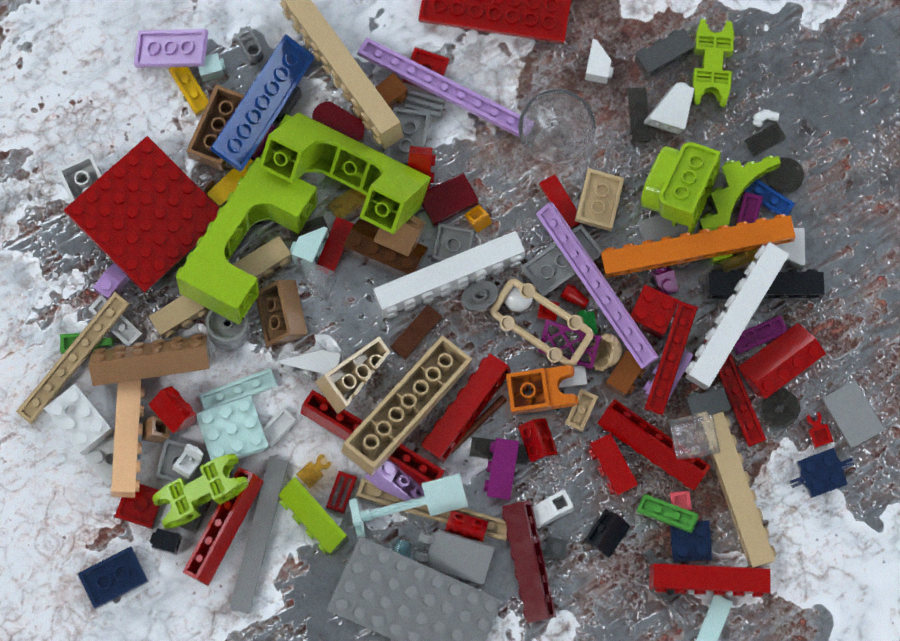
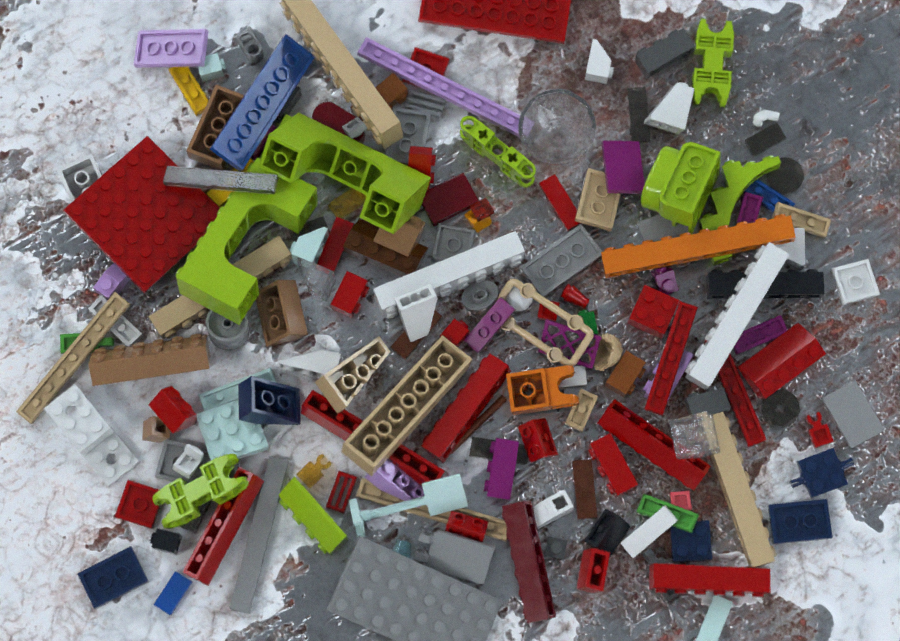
light nougat brick [111,380,145,498] -> none
lavender plate [536,202,659,369] -> none
clear yellow tile [720,249,758,272] -> none
none -> blue tile [153,571,192,616]
none -> clear smoke tile [163,166,279,194]
none -> dark blue slope [238,376,301,425]
none -> red brick [330,271,370,318]
none -> light grey plate [342,117,367,139]
none -> white slope [394,284,437,342]
none -> red brick [440,318,469,347]
none -> lime piece [460,116,536,188]
none -> magenta plate [464,297,516,353]
none -> clear red tile [469,198,495,222]
none -> copper tile [572,459,597,520]
none -> red brick [576,548,610,594]
none -> magenta tile [602,141,644,194]
none -> white tile [621,505,678,558]
none -> dark blue plate [768,499,833,544]
none -> tan tile [772,202,831,238]
none -> white tile [831,259,880,306]

